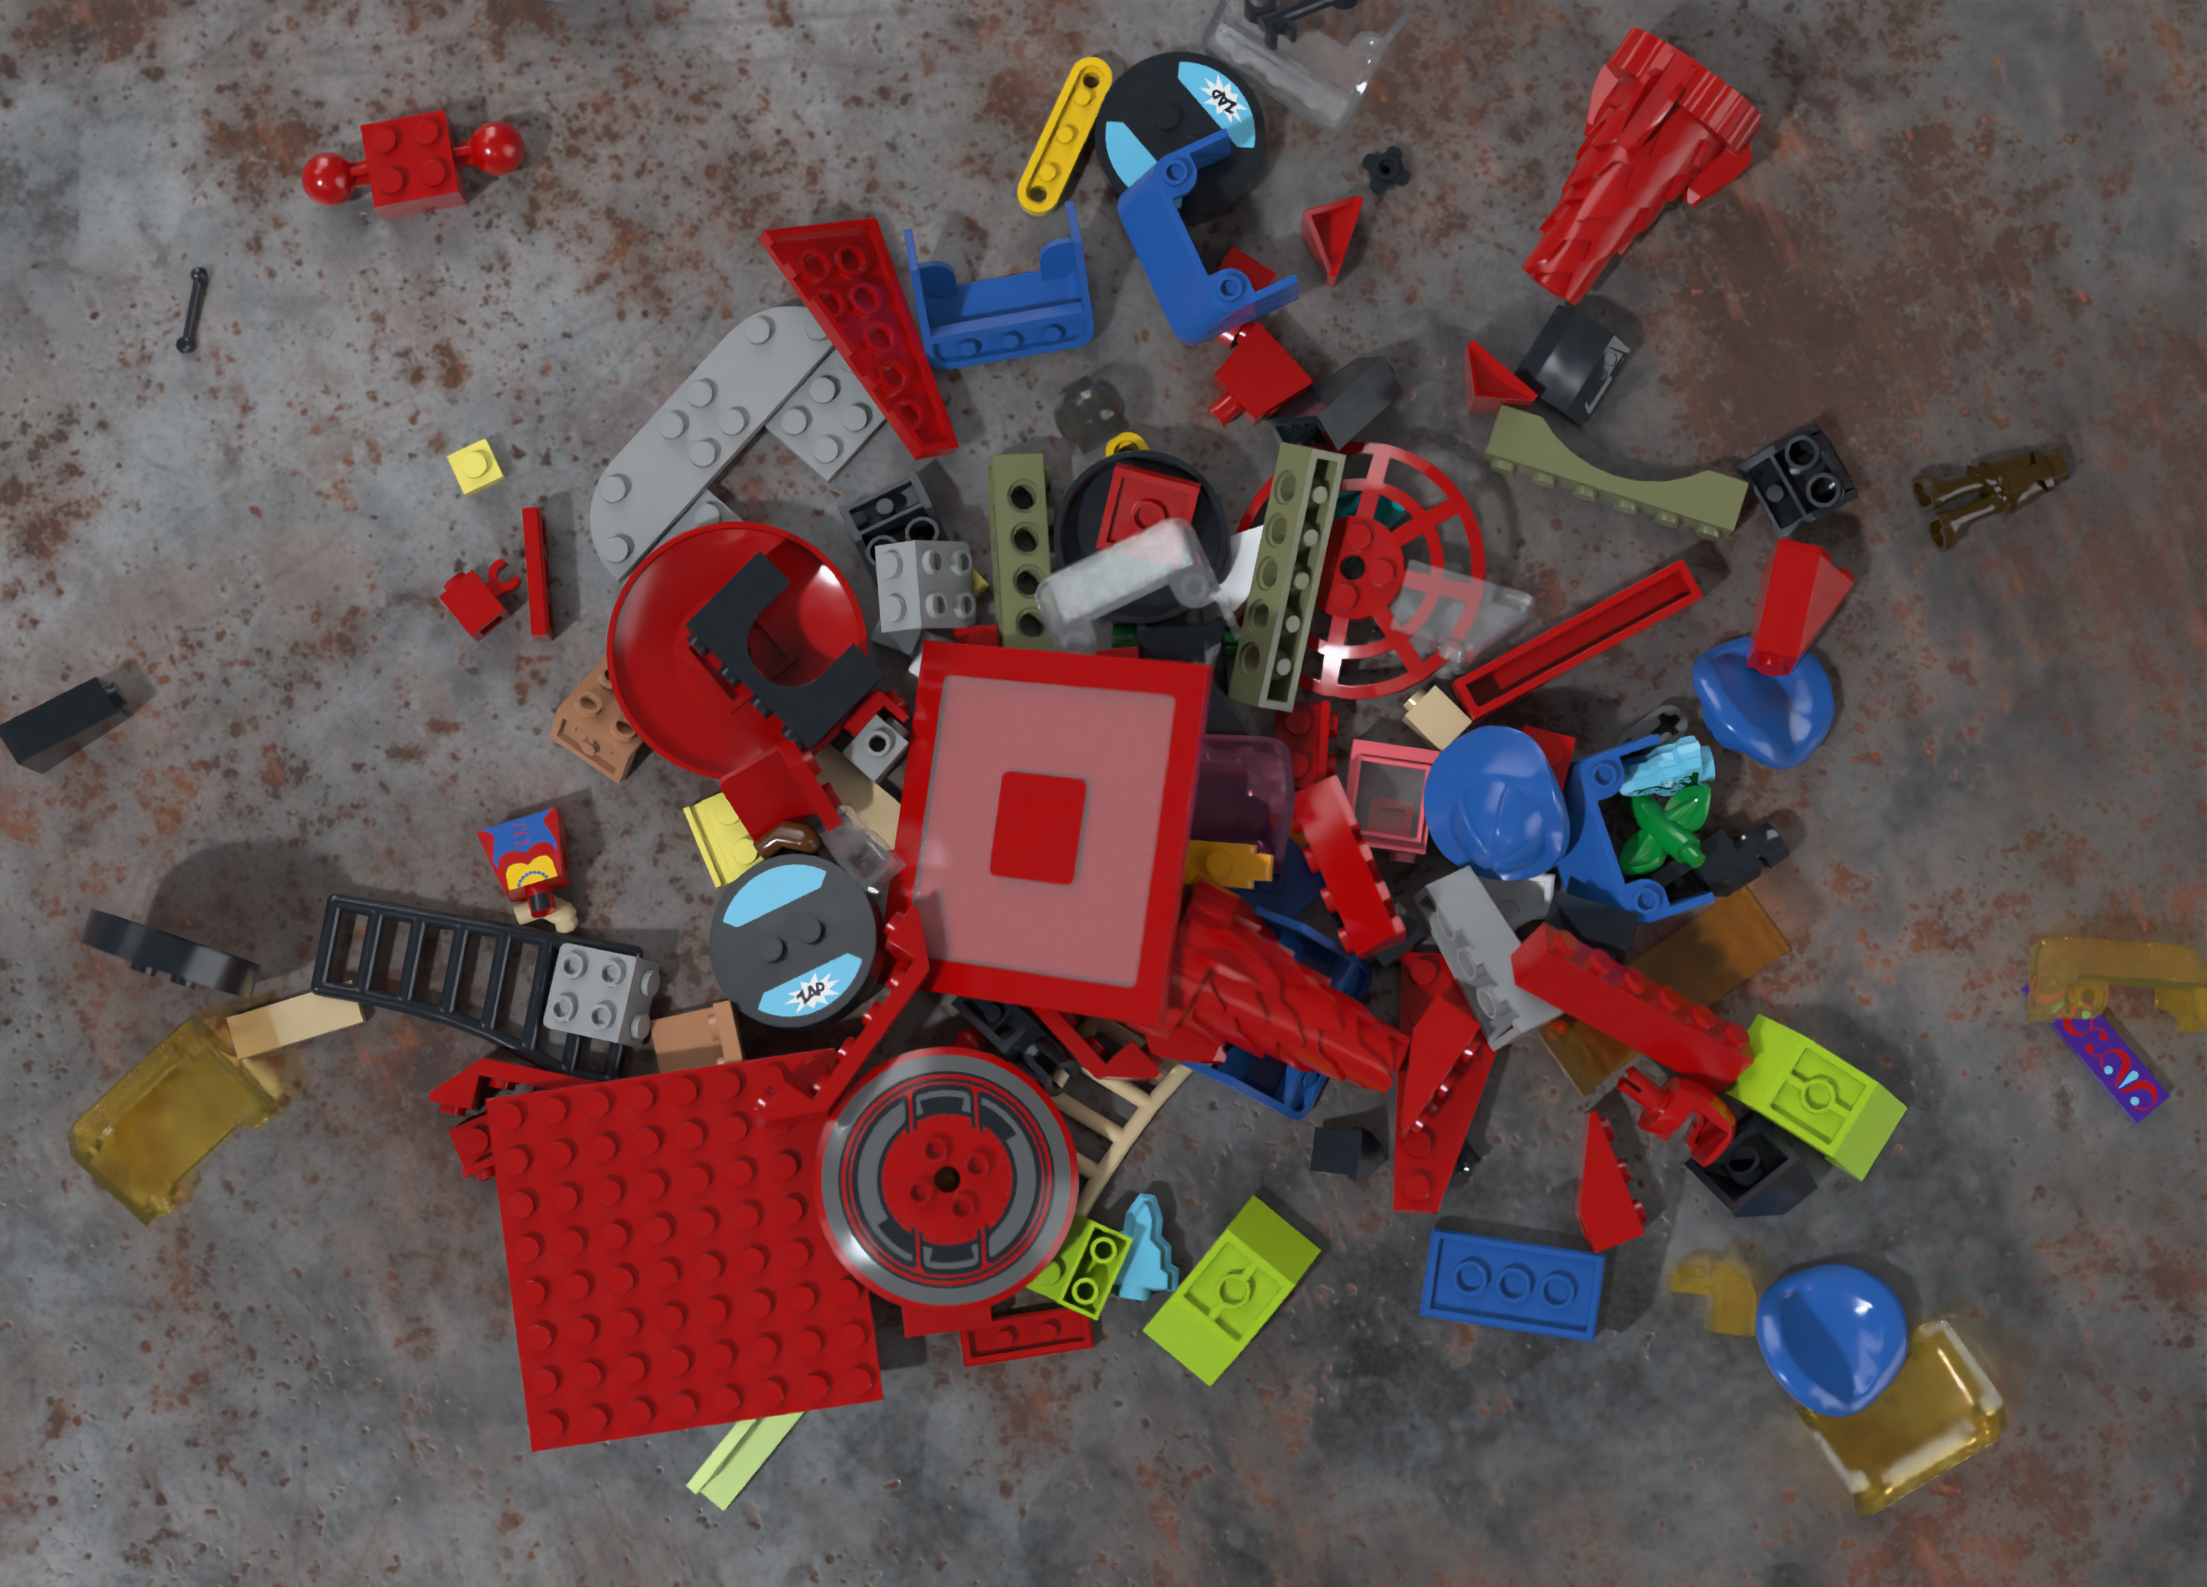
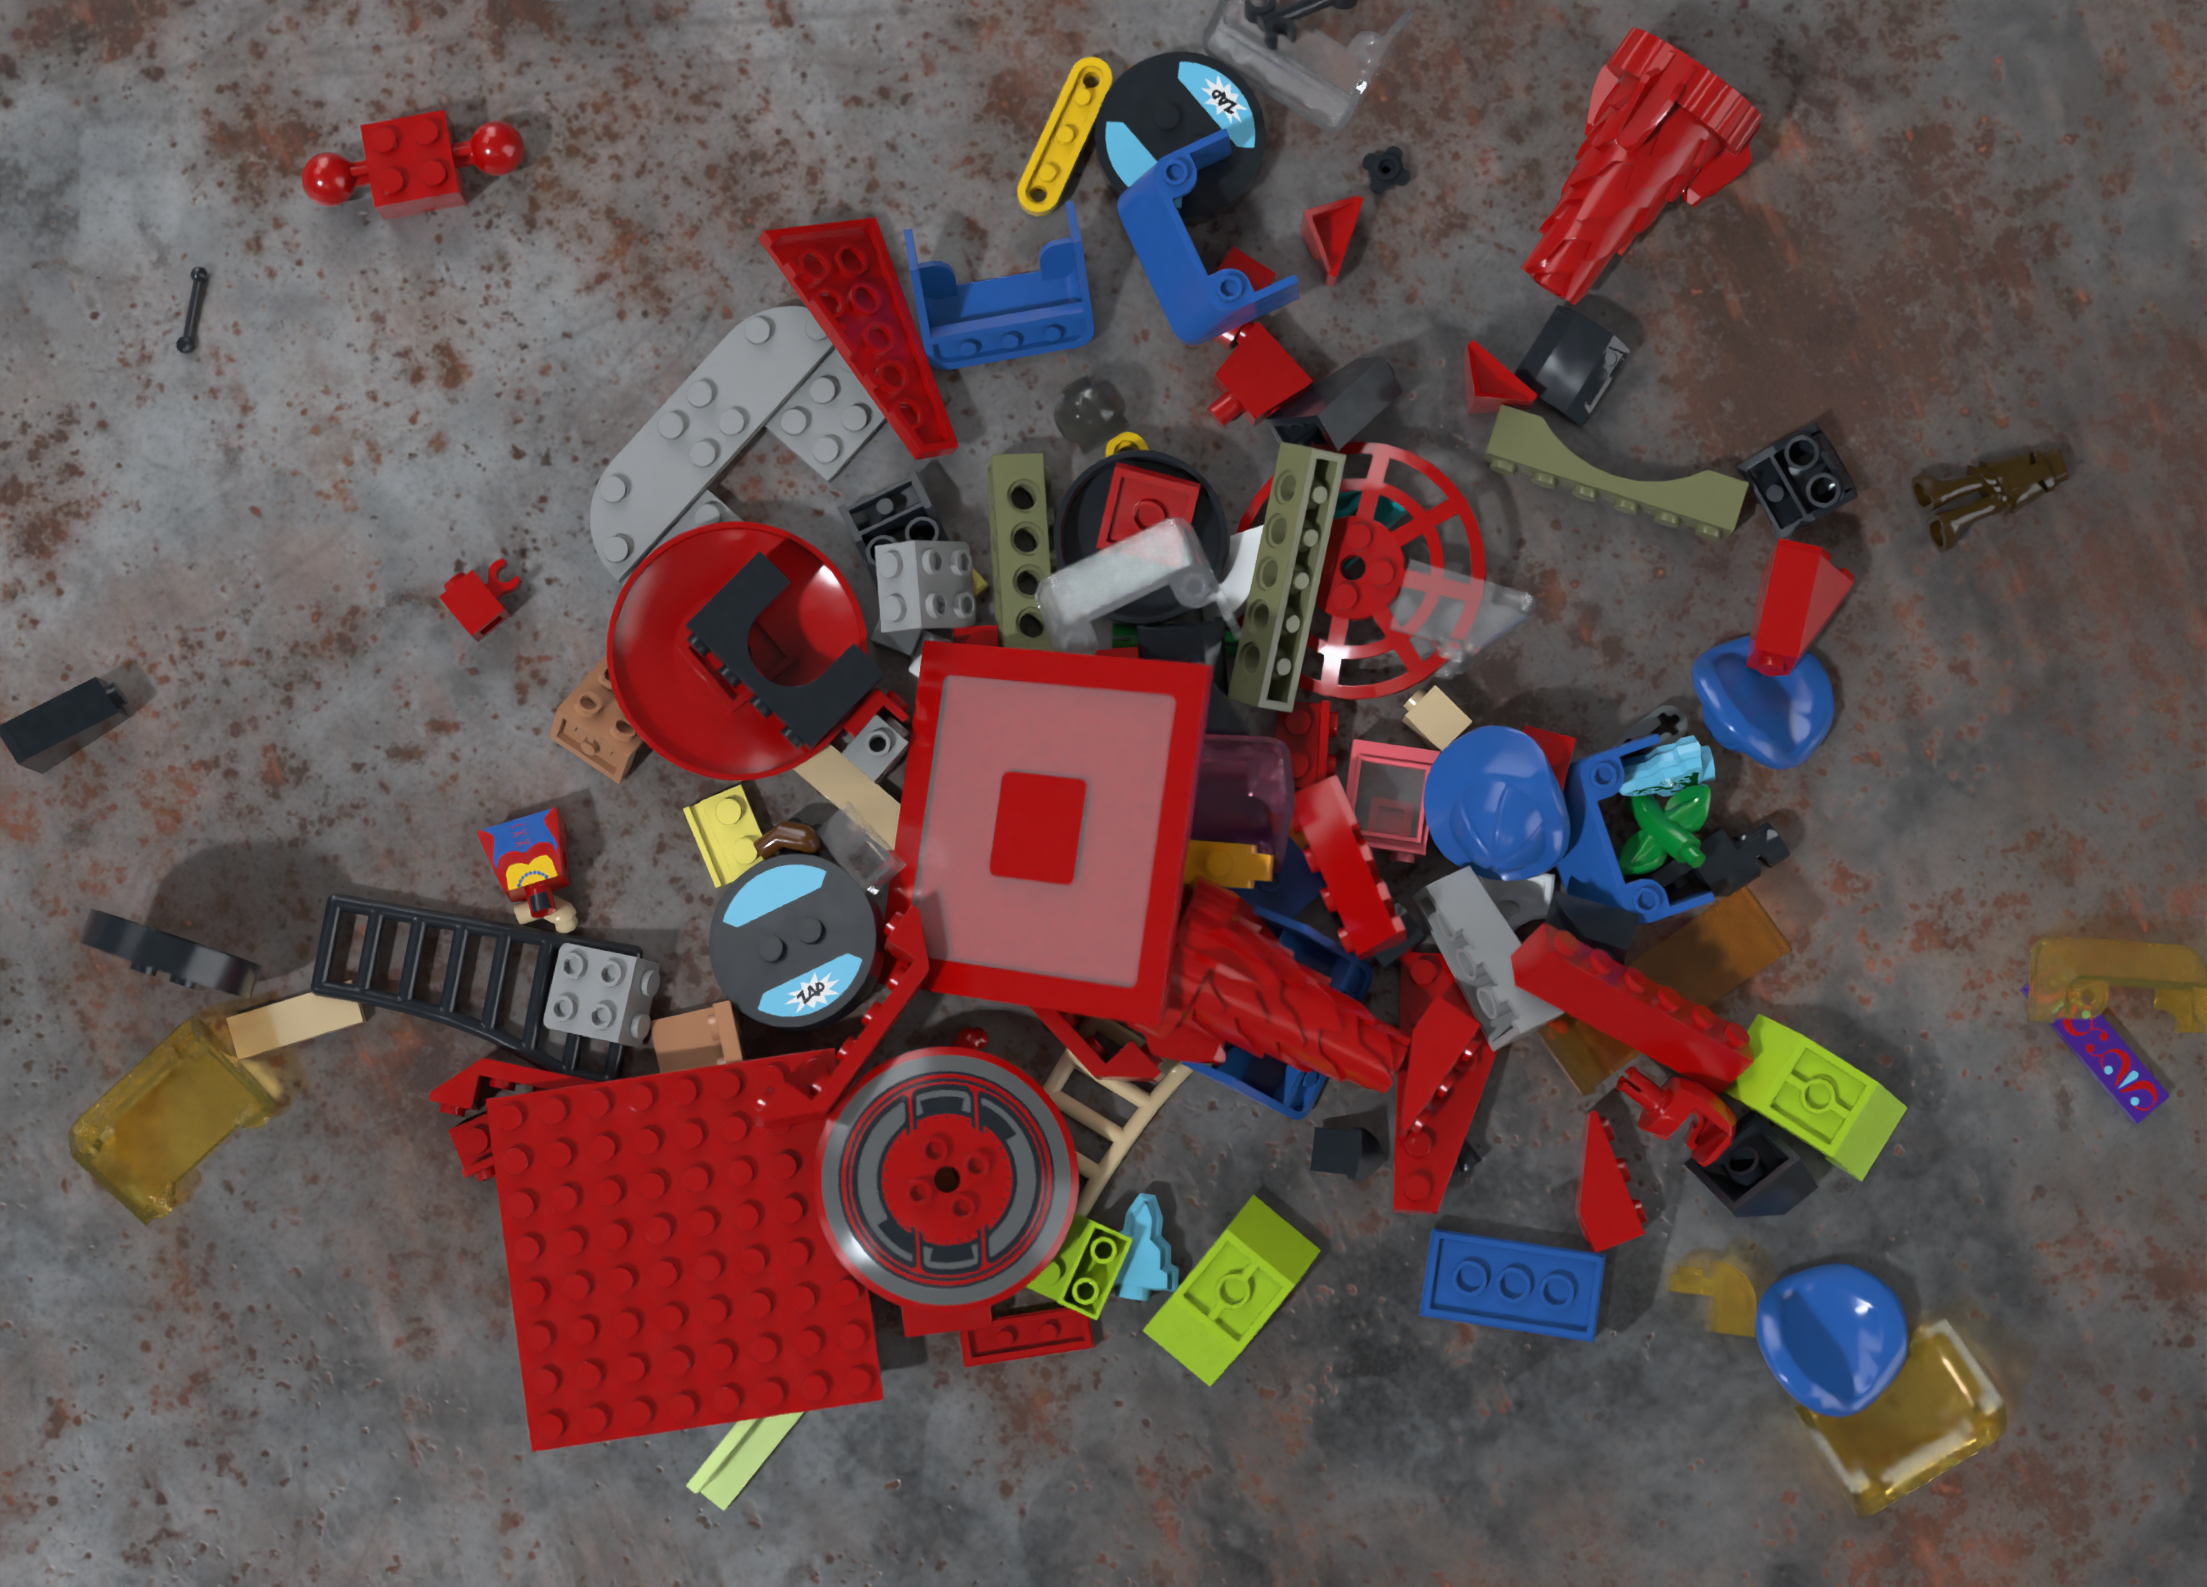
light yellow plate [447,438,505,497] -> none
red tile [522,507,555,642] -> none
red bracket [719,738,843,842] -> none
black plate [951,996,1080,1097] -> none
red brick [1449,559,1704,726] -> none

